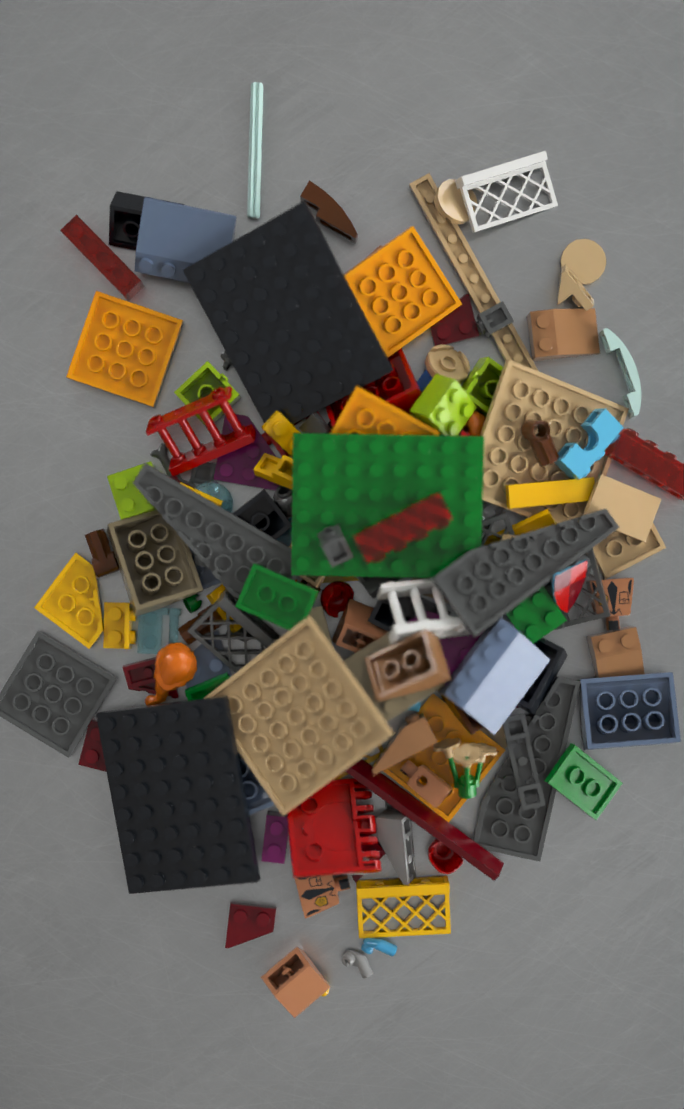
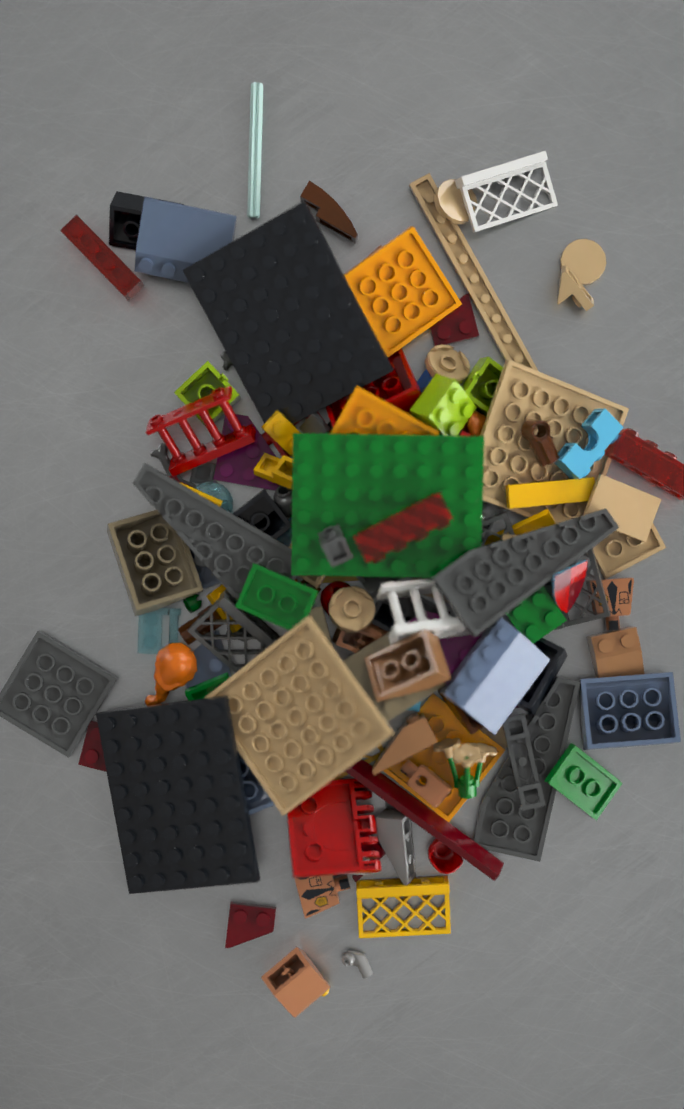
yellow plate [34,552,104,649] -> none
light orange plate [66,291,183,408] -> none
reddish brown piece [85,529,119,578] -> none
yellow bracket [103,602,137,649] -> none
lime brick [107,461,156,520] -> none
dark red wing [122,657,179,699] -> none
magenta brick [261,811,288,864] -> none
dark azure arm [361,938,397,956] -> none
dark grey bracket [476,301,514,338] -> none
medium nougat slope [527,308,600,361] -> none
light aqua slope [599,328,641,418] -> none
none -> tan tile [329,586,375,632]

